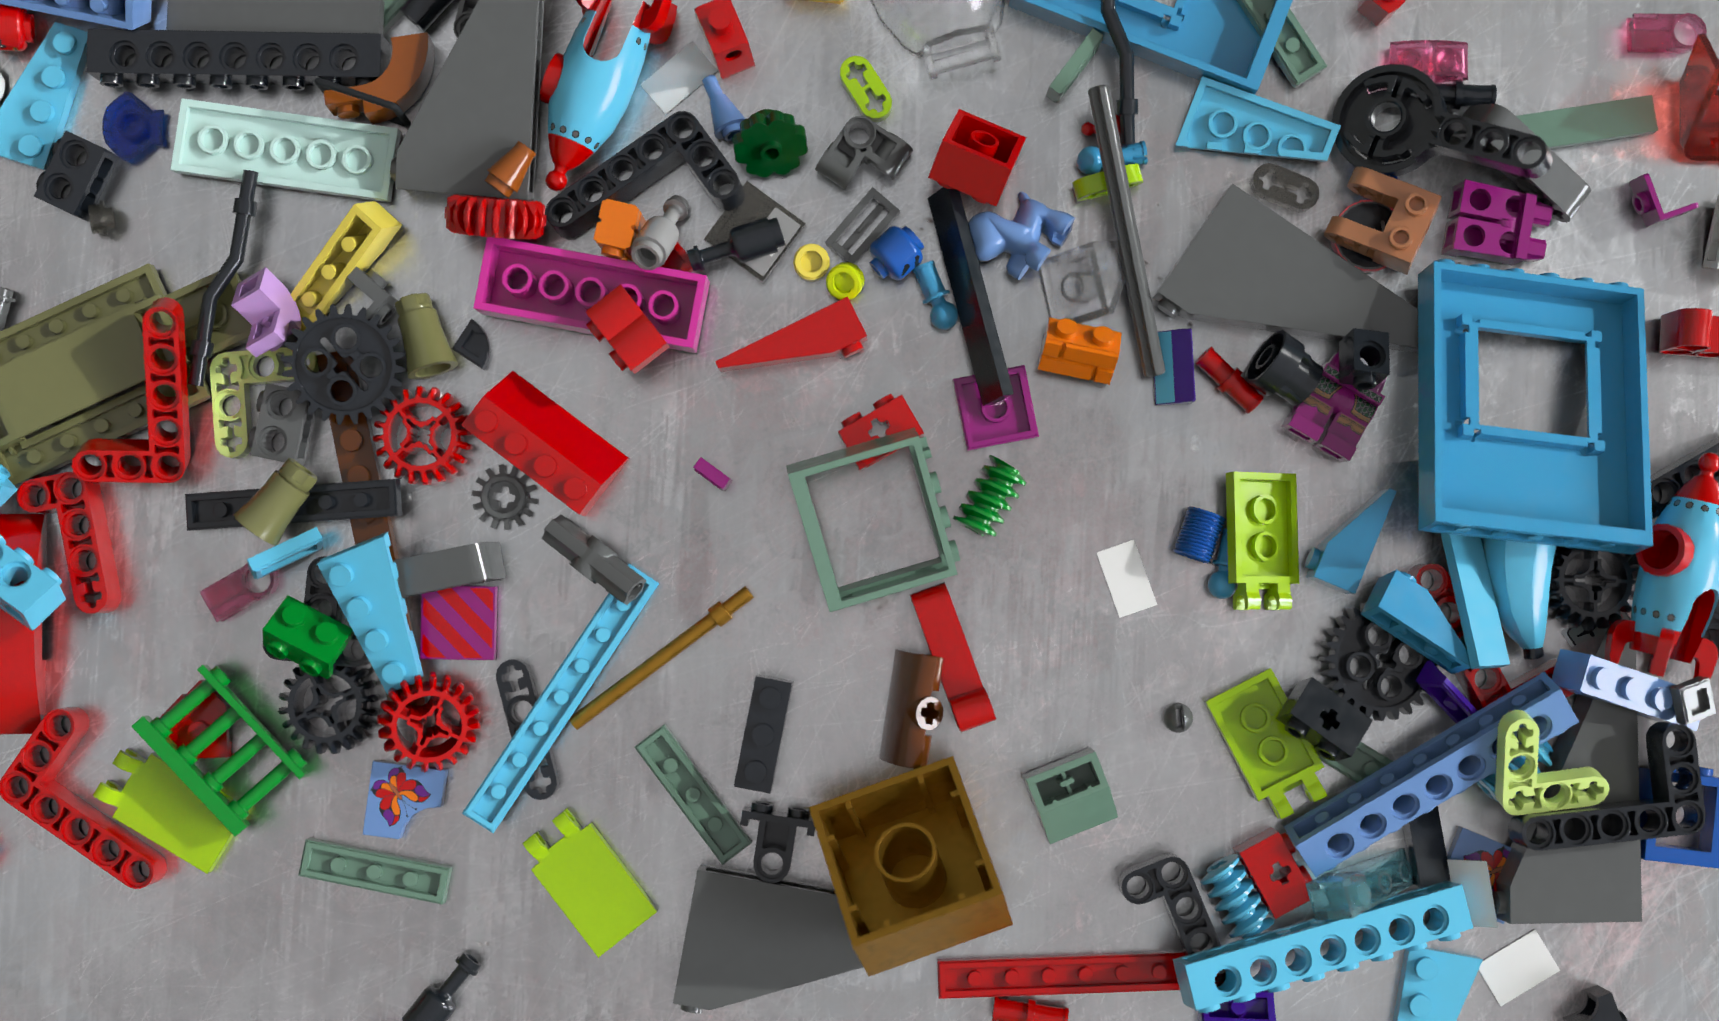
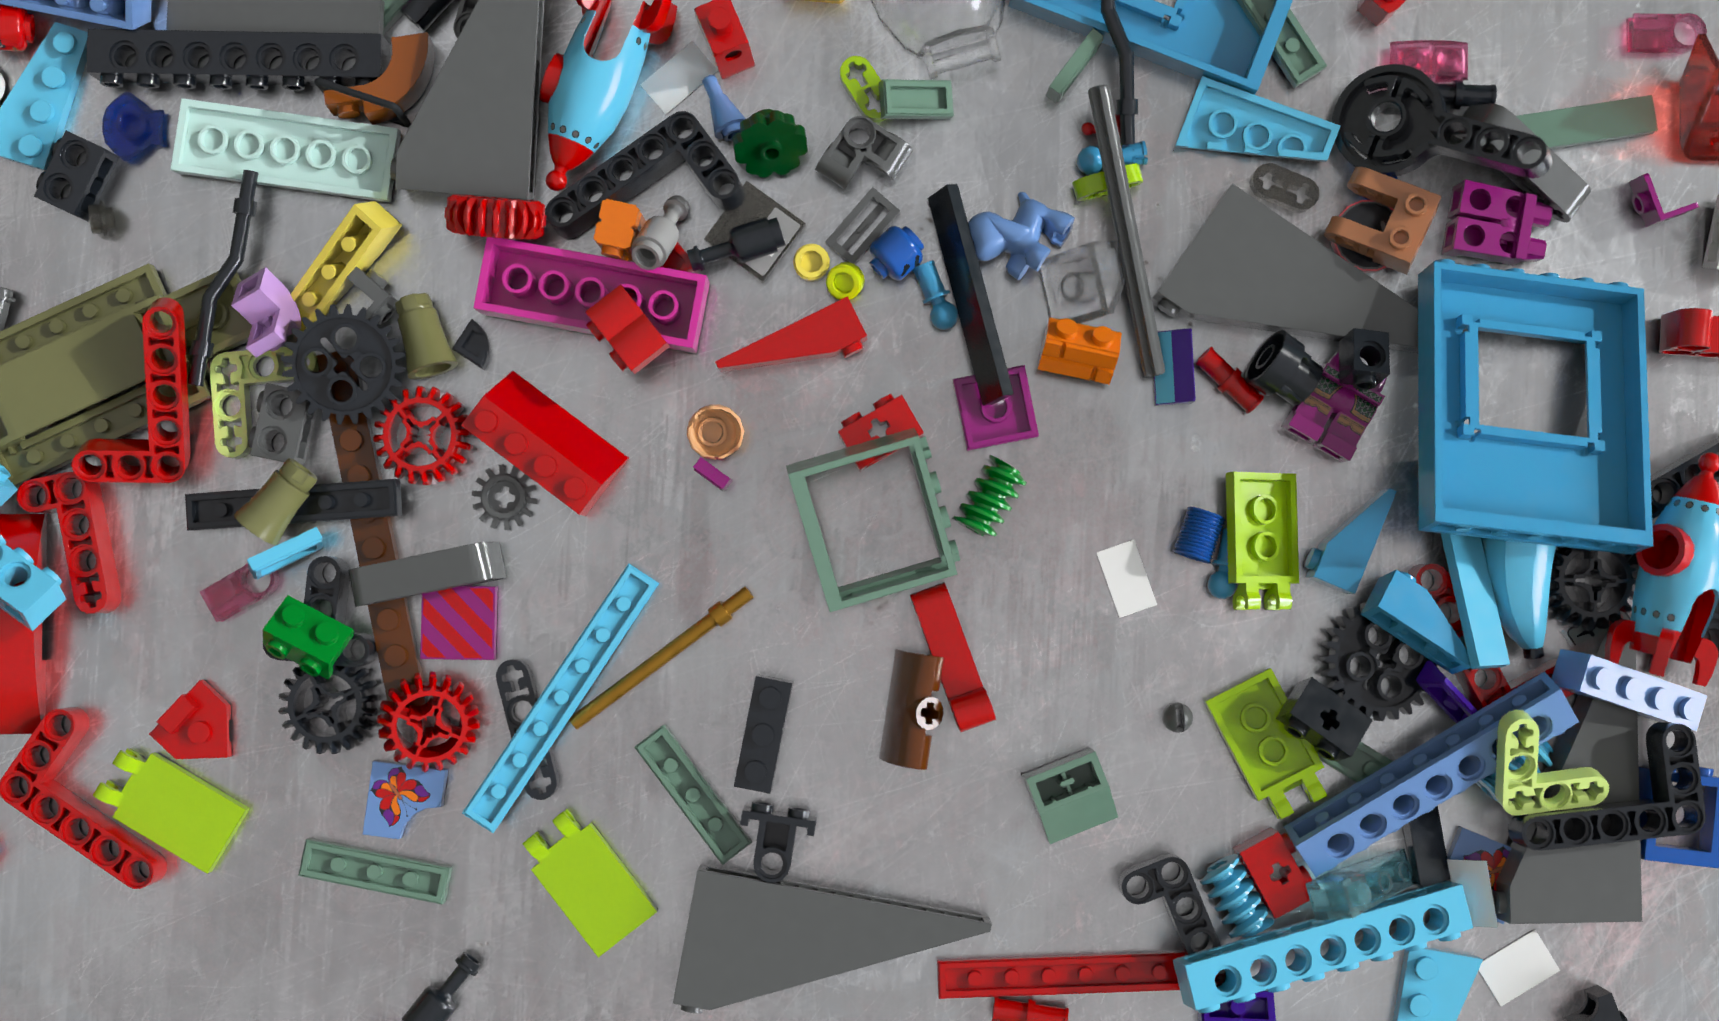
green fence [131,665,308,837] -> none
medium azure wing [317,532,424,694] -> none
dark orange cone [484,141,536,198] -> none
dark grey piece [541,514,647,605] -> none
pearl gold brick [809,756,1013,977] -> none
red brick [928,109,1026,206] -> none
tile [1670,676,1716,725] -> none
none -> light nougat hair [687,404,744,460]
none -> sand green tile [879,79,954,119]

